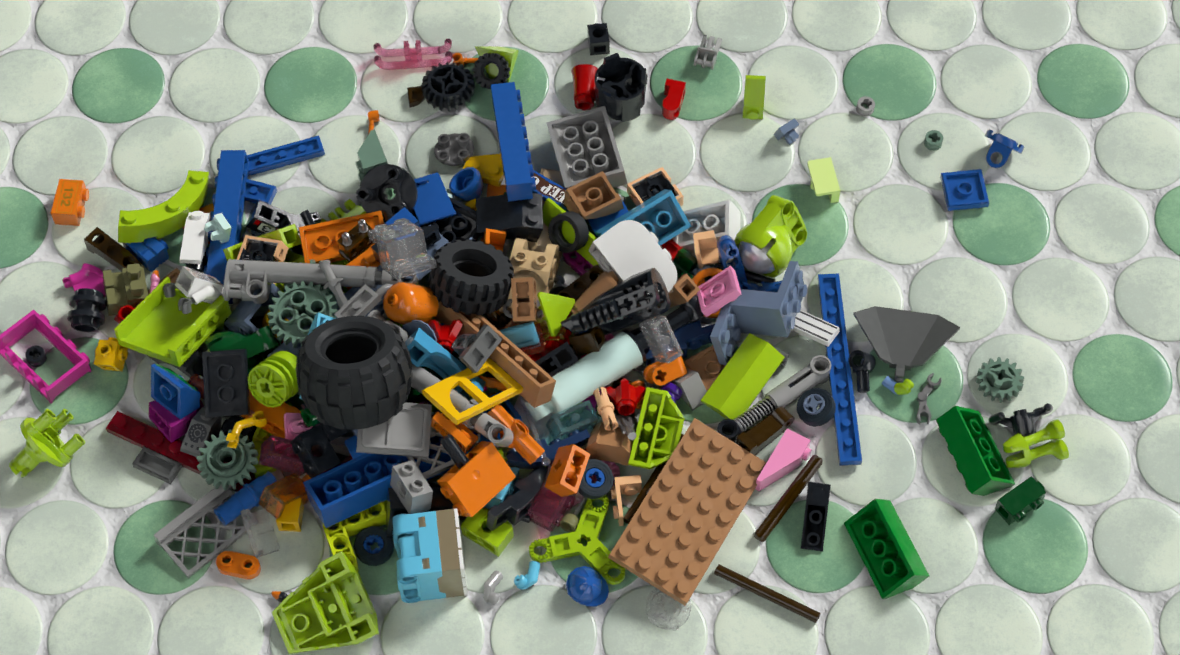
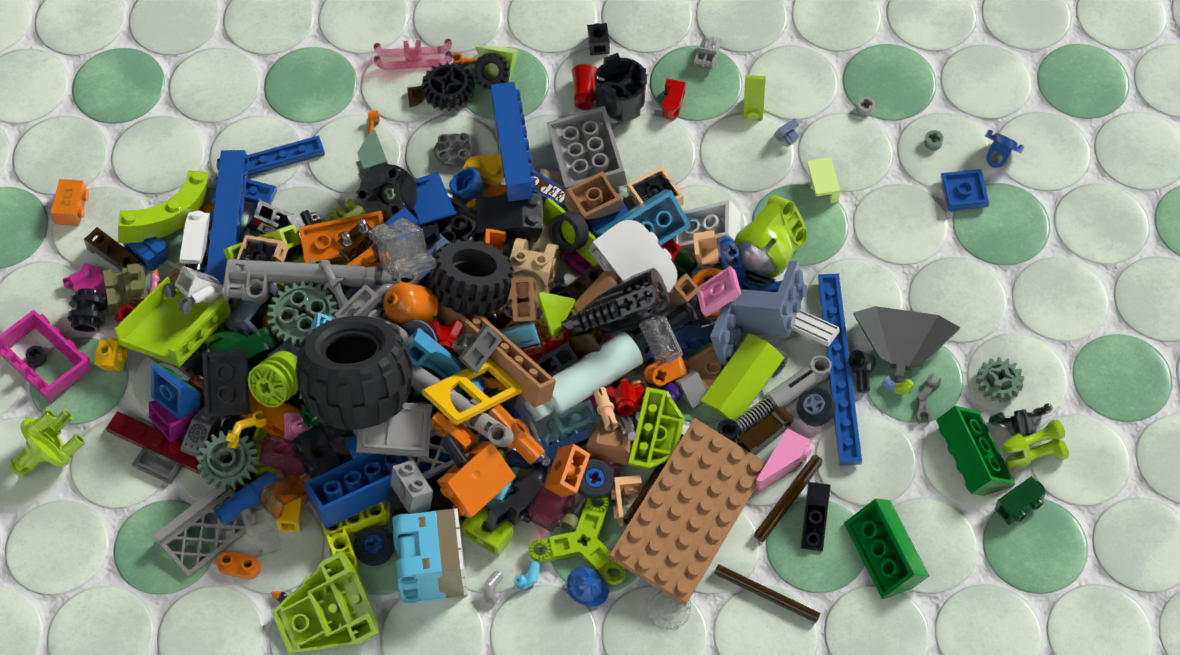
light aqua tile [204,213,232,243] -> none

